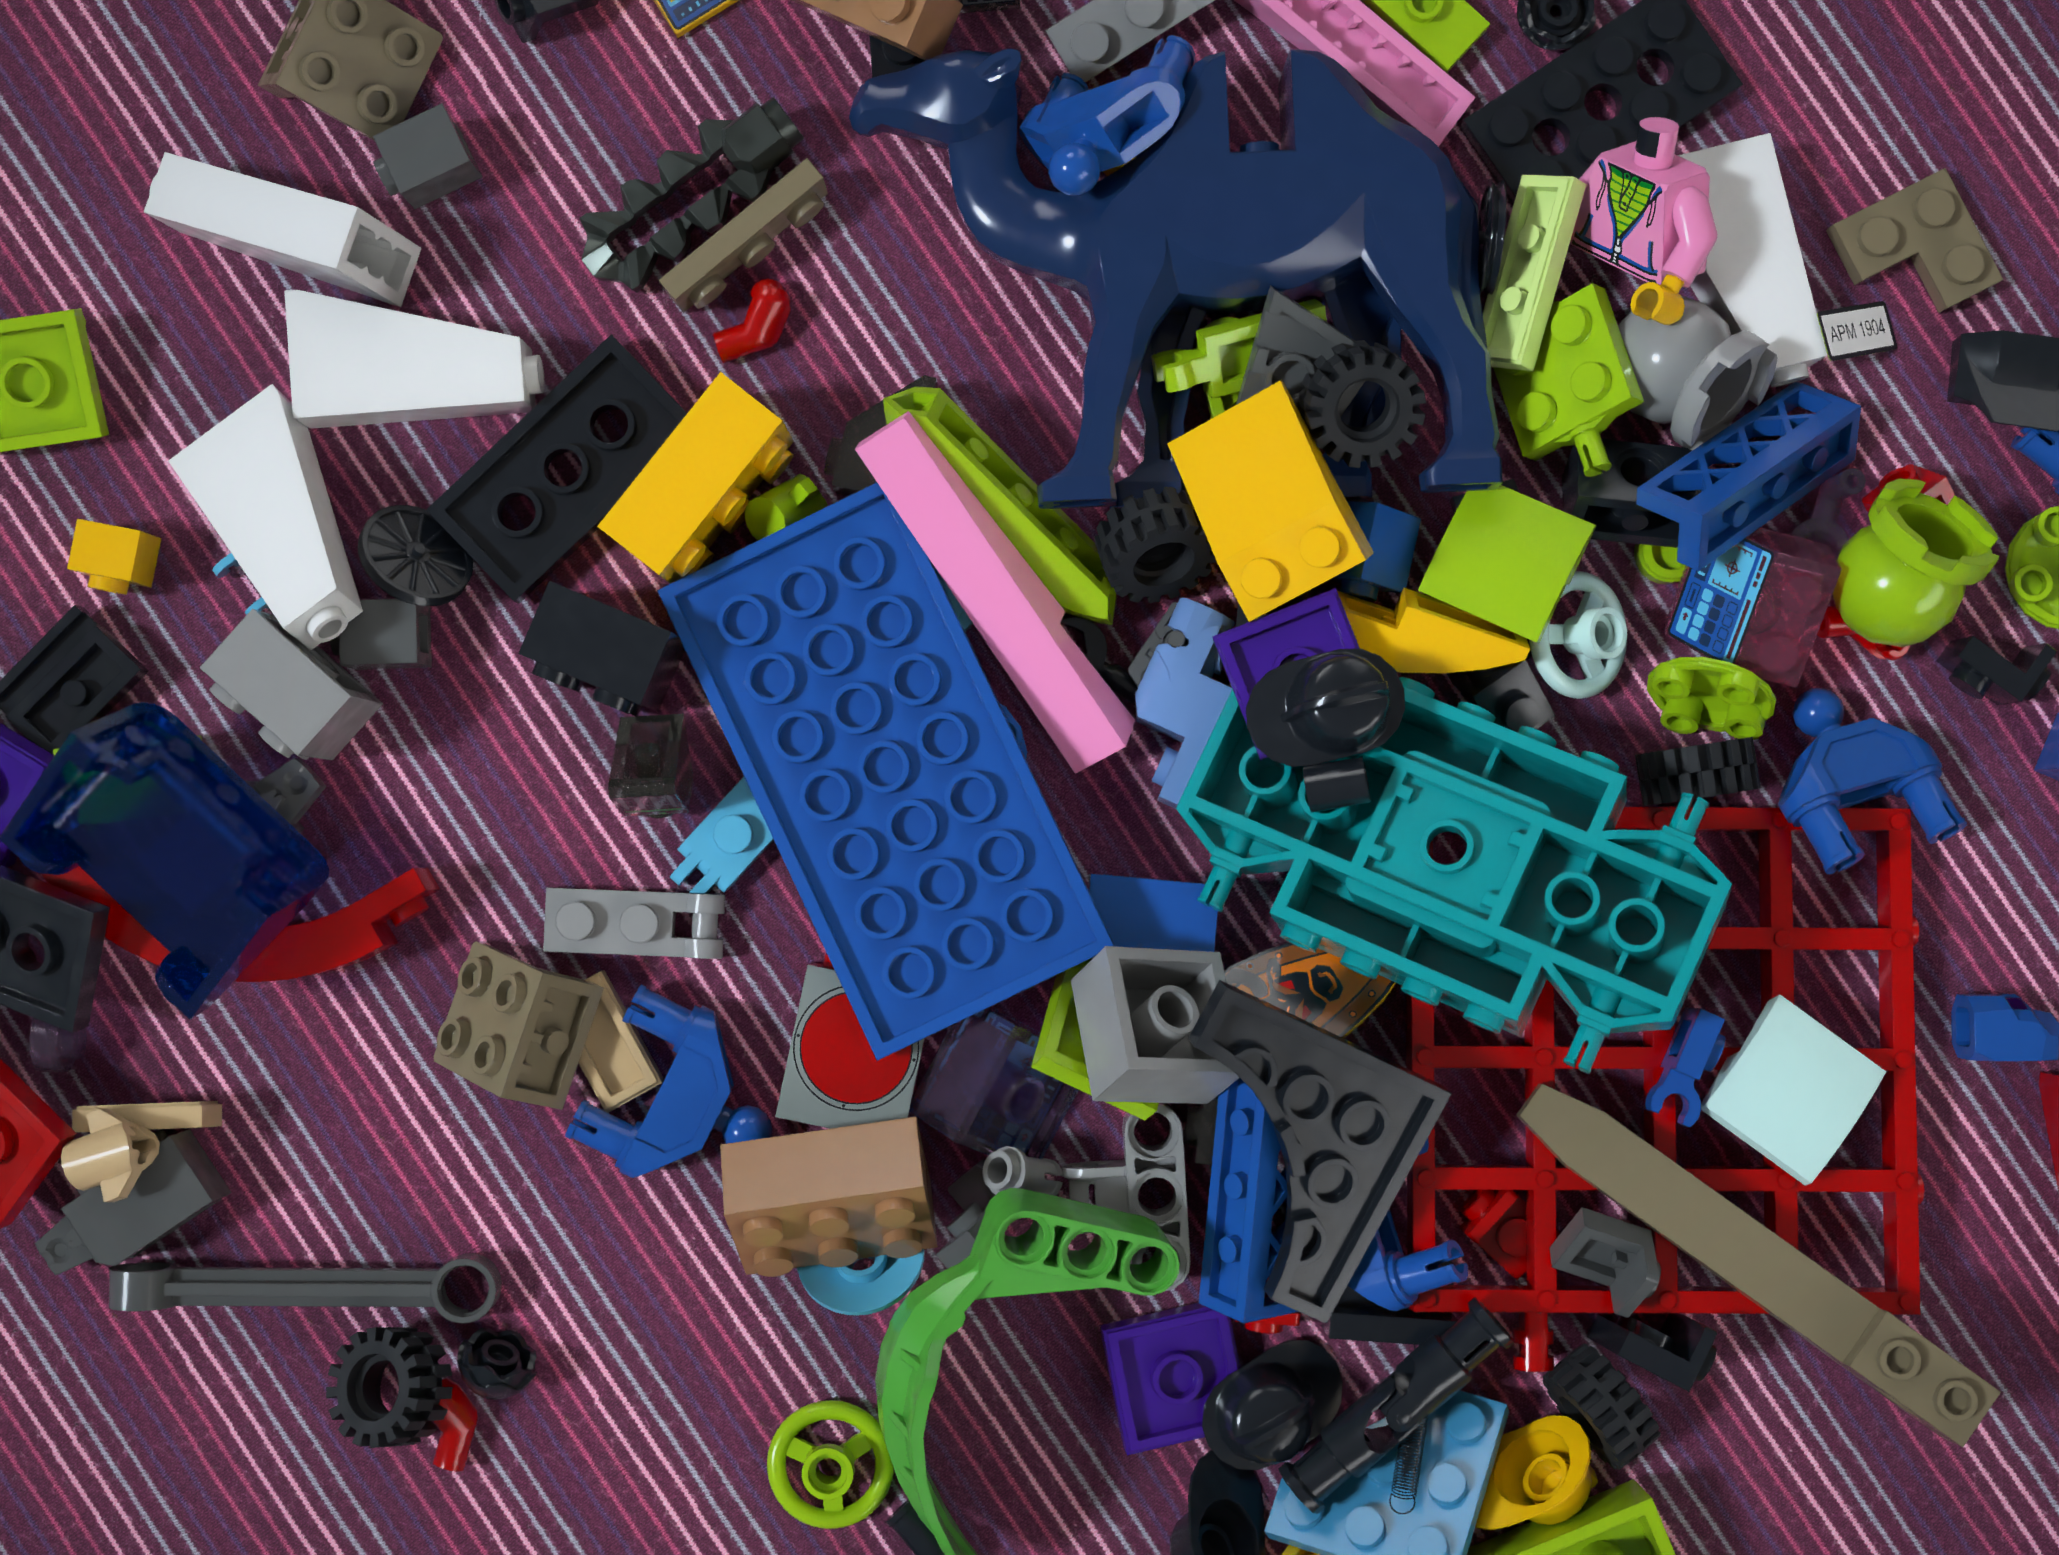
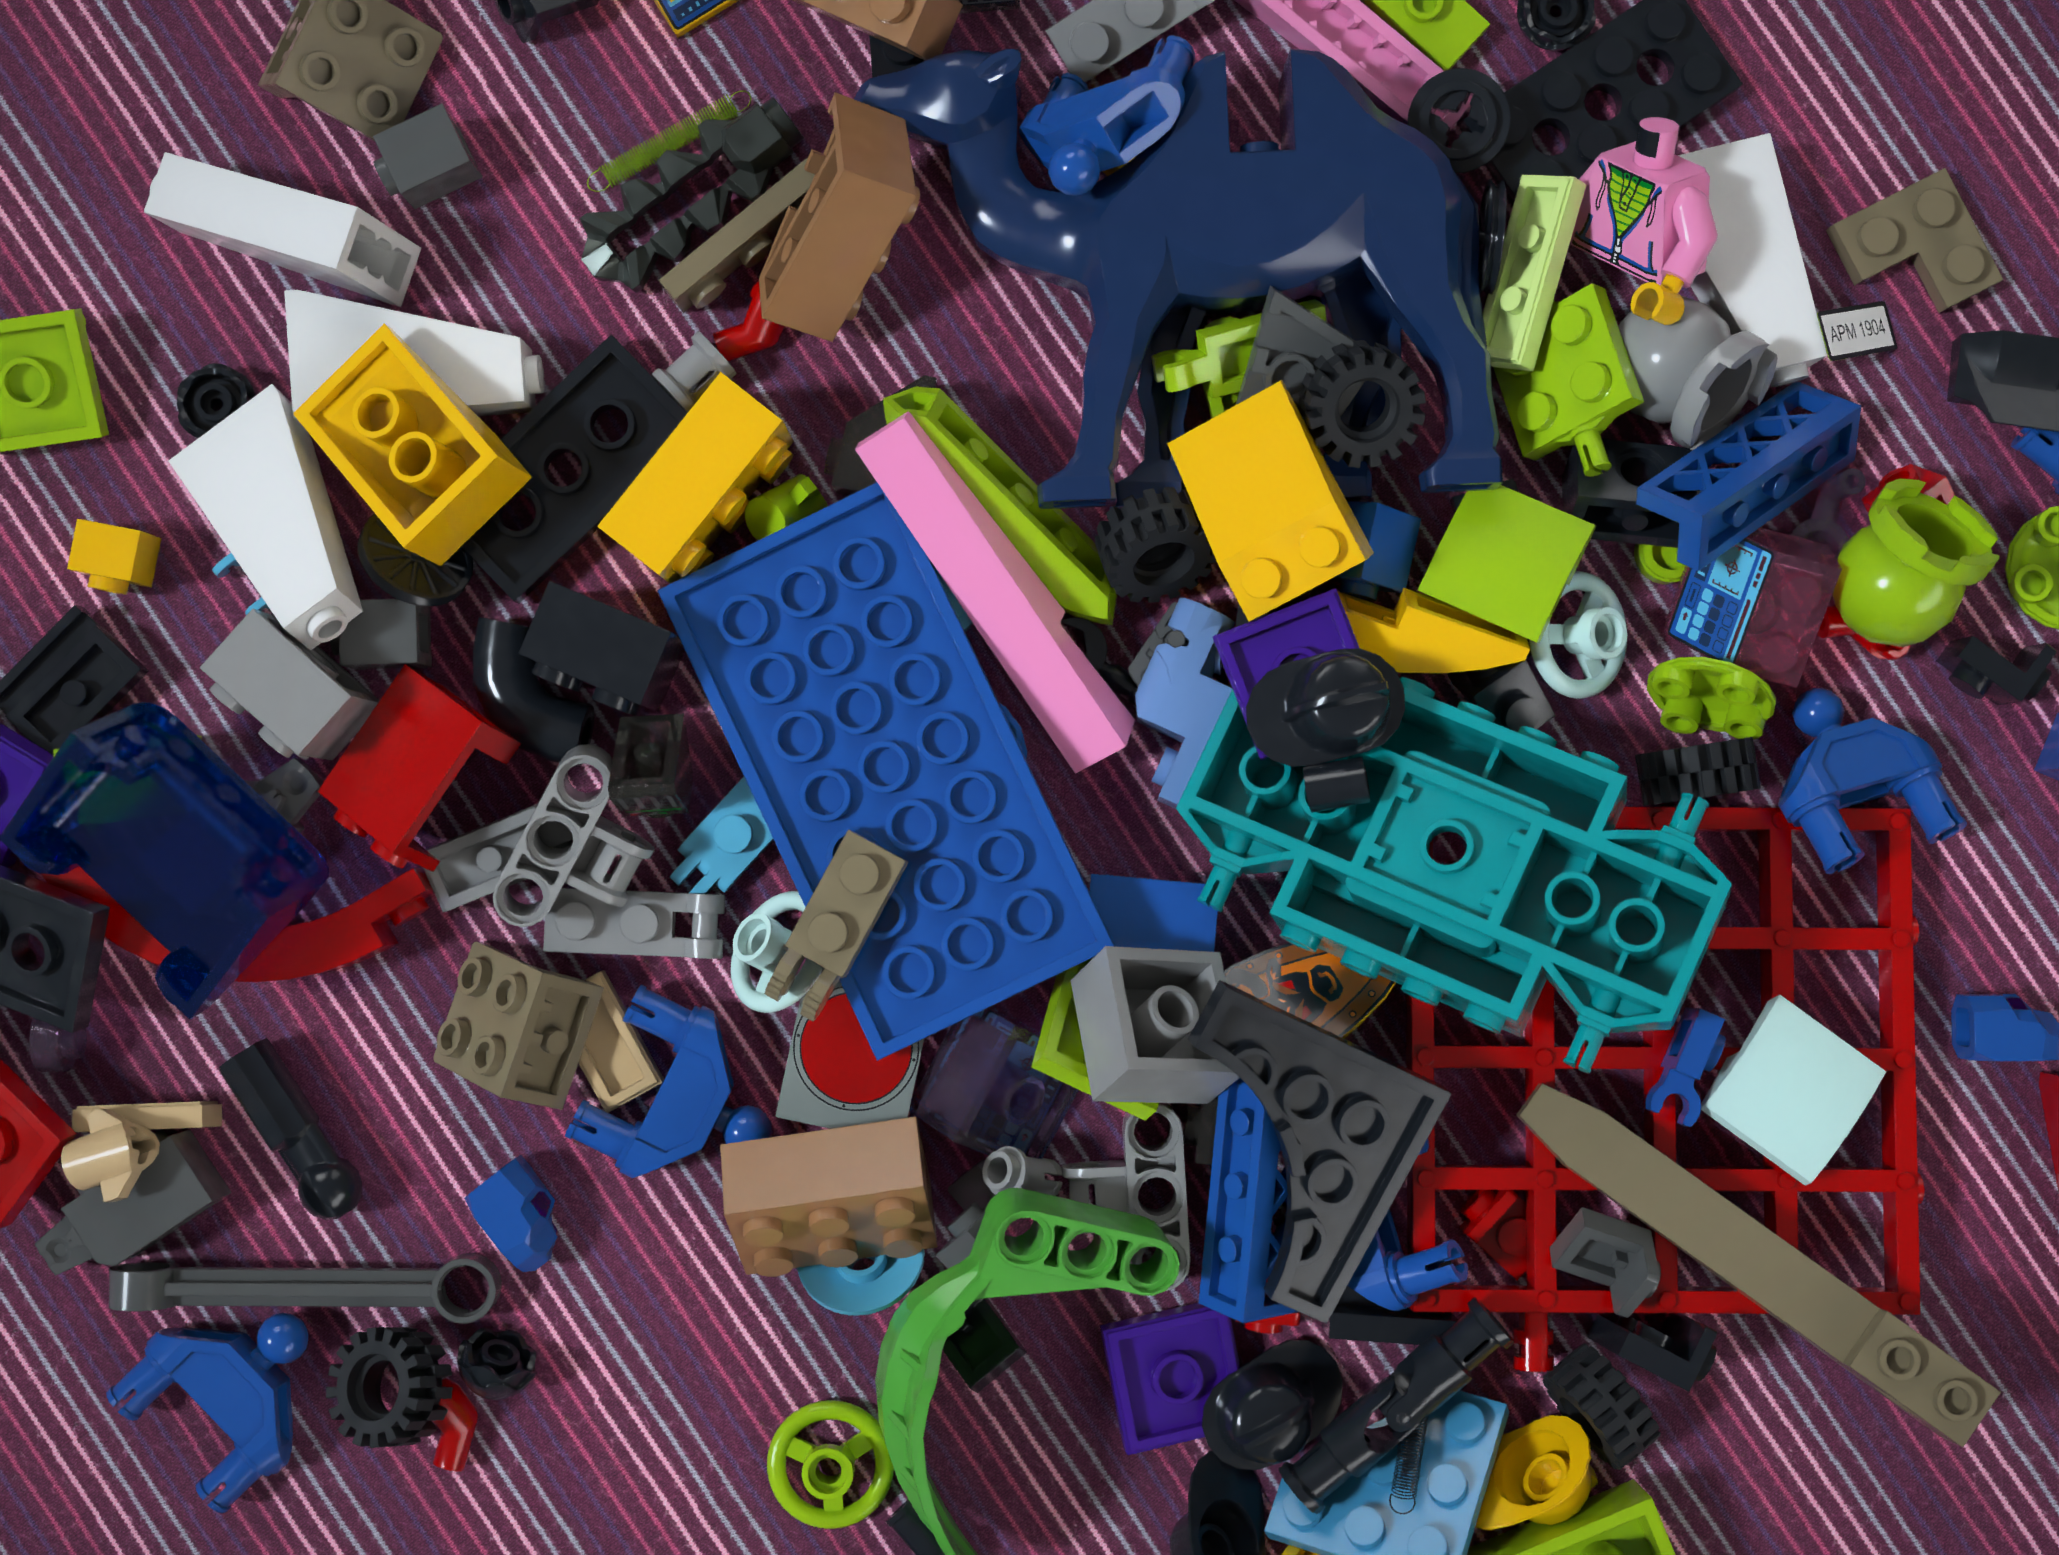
none -> blue connector [106,1313,308,1514]
none -> black plate [177,363,256,438]
none -> black piece [219,1038,362,1220]
none -> yellow slope [293,323,532,566]
none -> red panel [317,664,521,872]
none -> light grey hinge [423,804,573,912]
none -> blue rock [464,1155,558,1272]
none -> black cylinder [473,617,595,767]
none -> light grey piece [493,744,655,927]
none -> lime piece [587,90,752,192]
none -> light grey bush [651,331,737,413]
none -> light aqua piece [731,891,824,1013]
none -> medium nougat wedge [759,92,920,342]
none -> dark tan hinge [764,830,908,1022]
none -> black bracket [942,1298,1027,1393]
none -> black gear [1408,68,1512,174]

